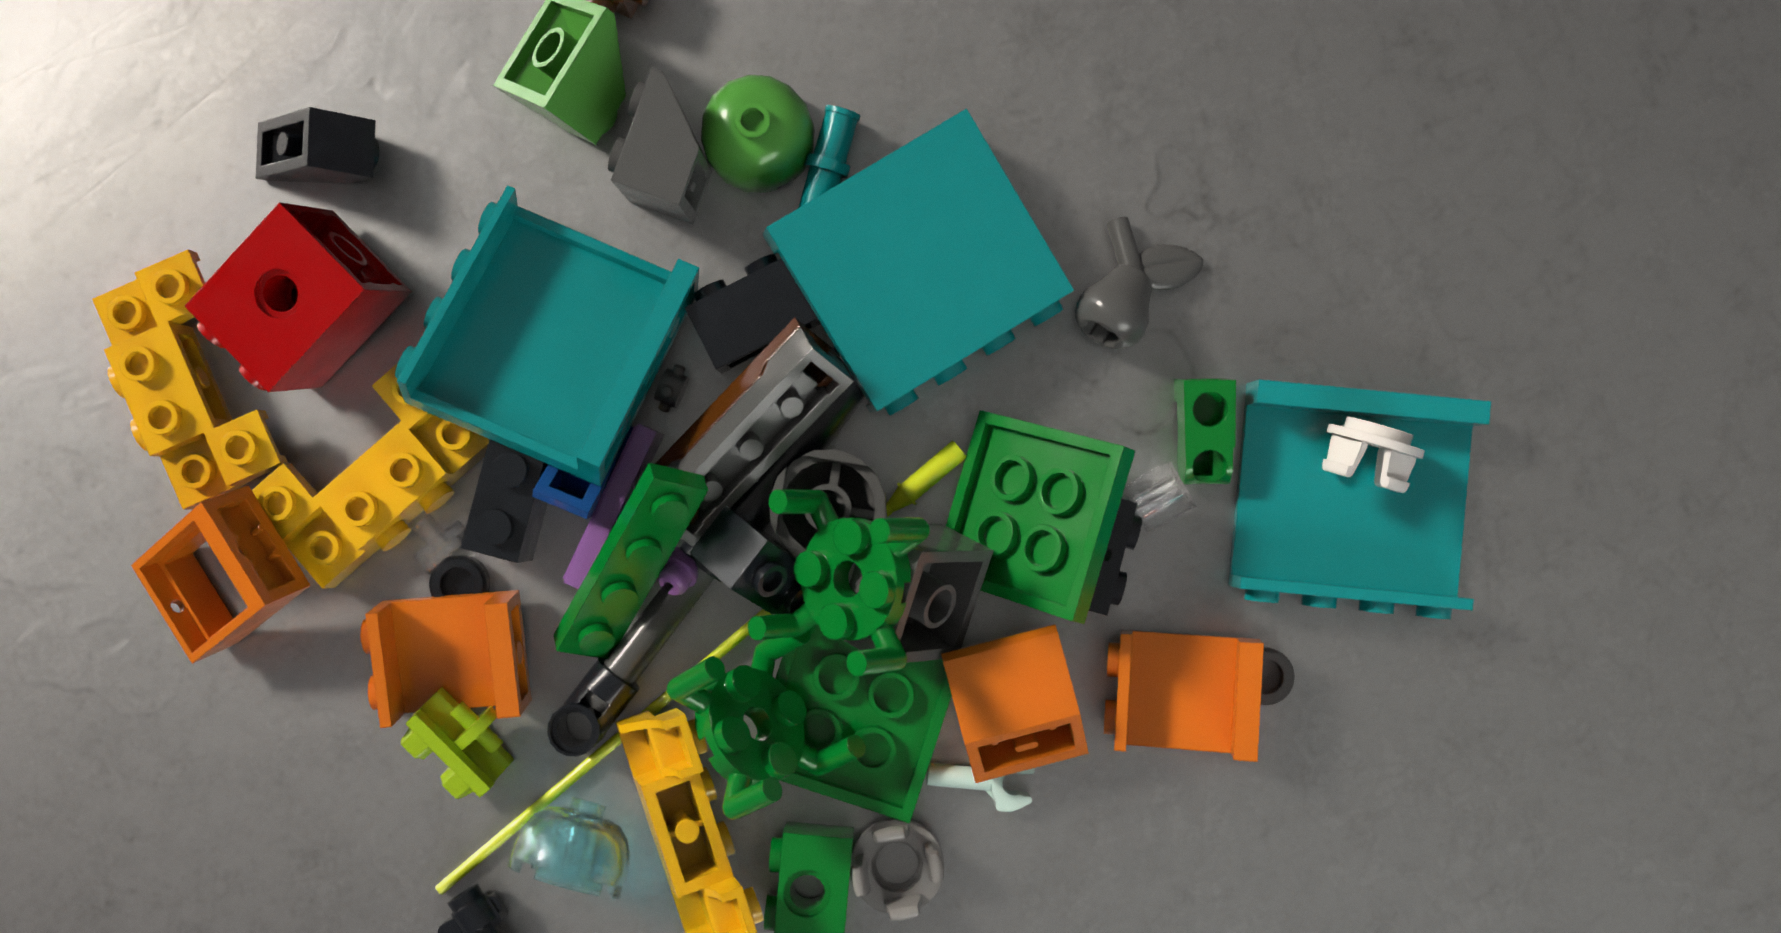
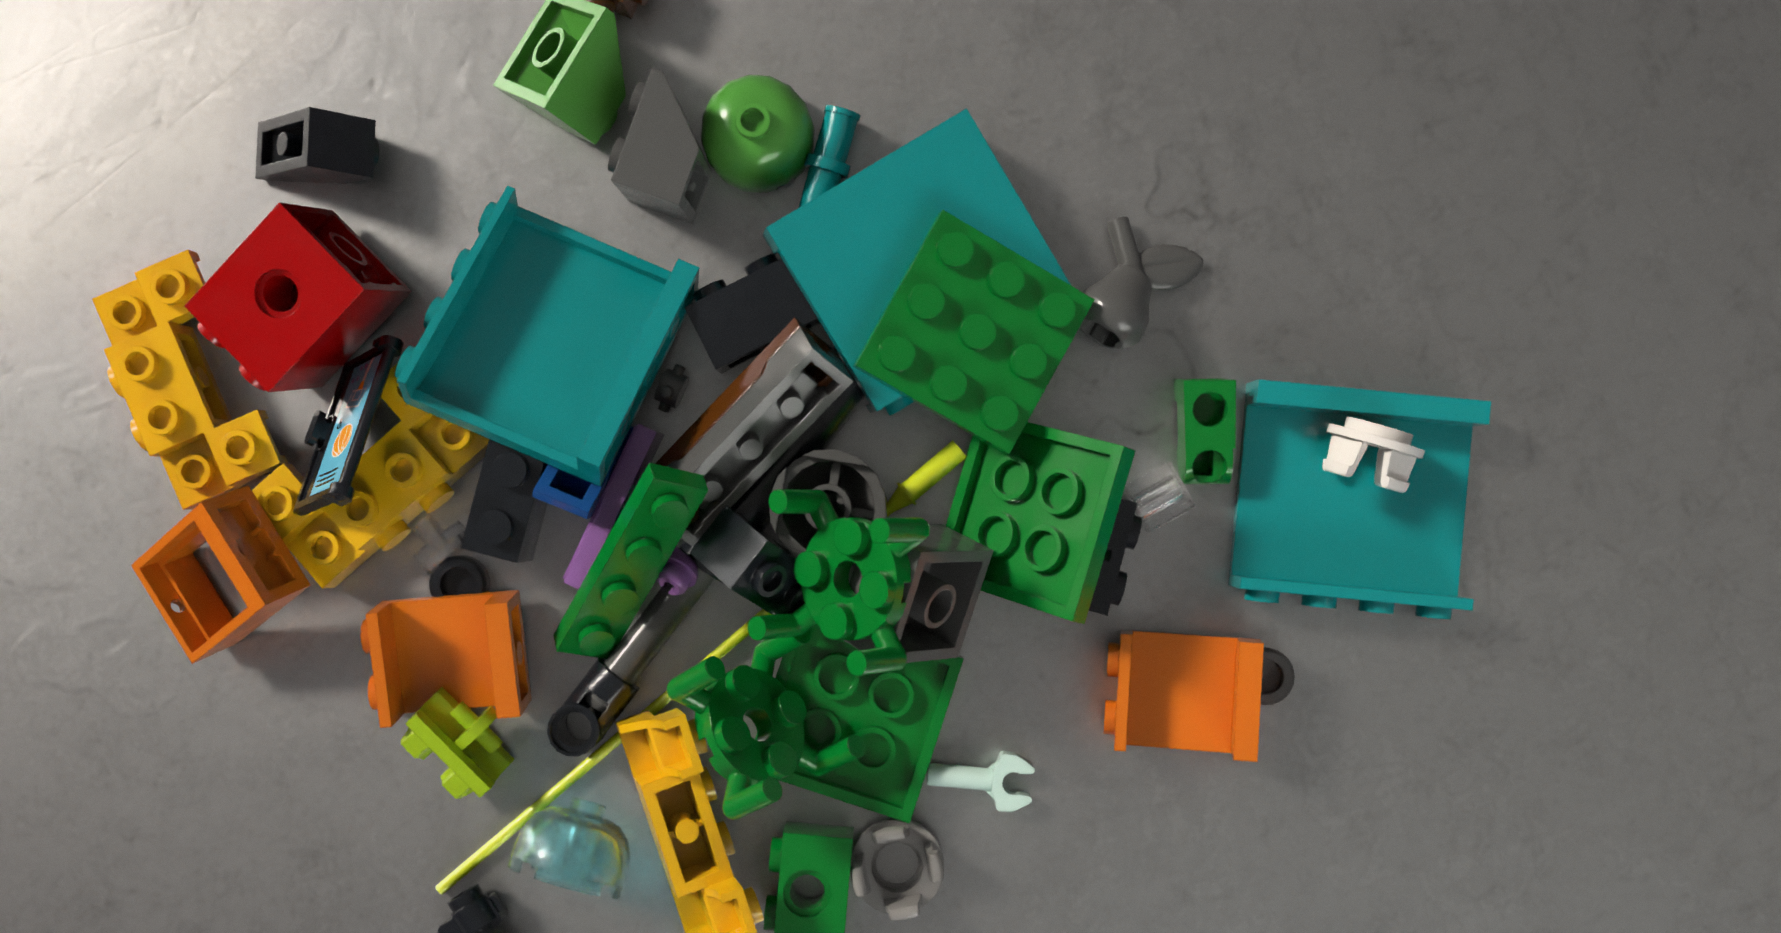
orange slope [941,624,1089,783] -> none
none -> black door [293,335,404,516]
none -> green plate [853,210,1095,454]

